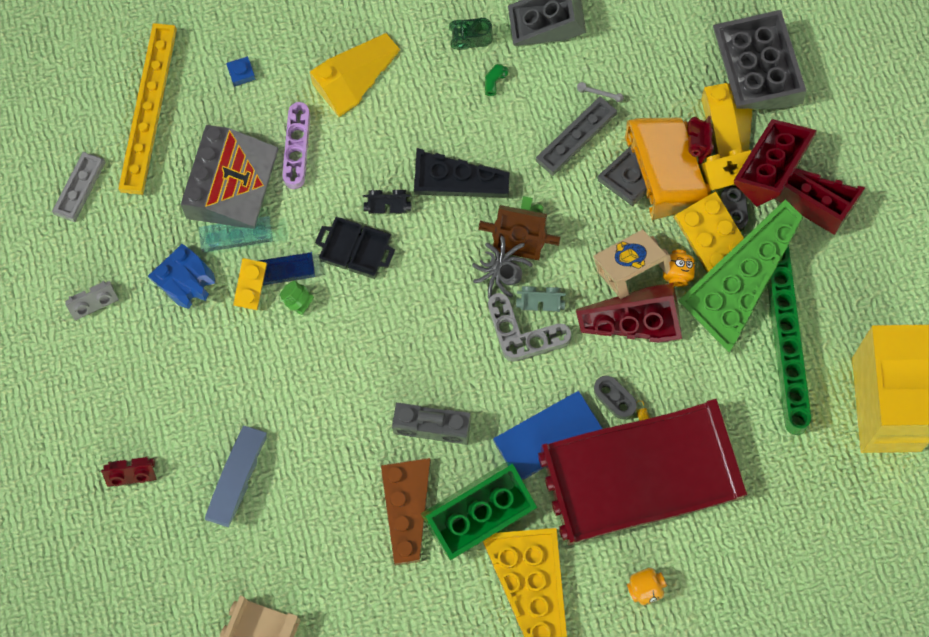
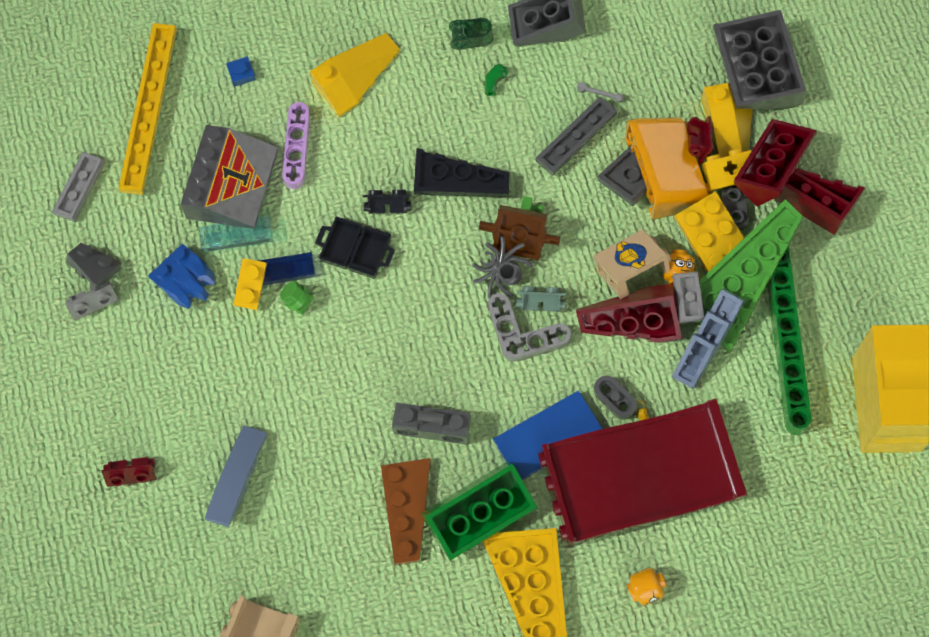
none -> dark grey wing [67,243,122,291]
none -> light grey plate [672,272,705,324]
none -> sand blue slope [672,289,746,389]

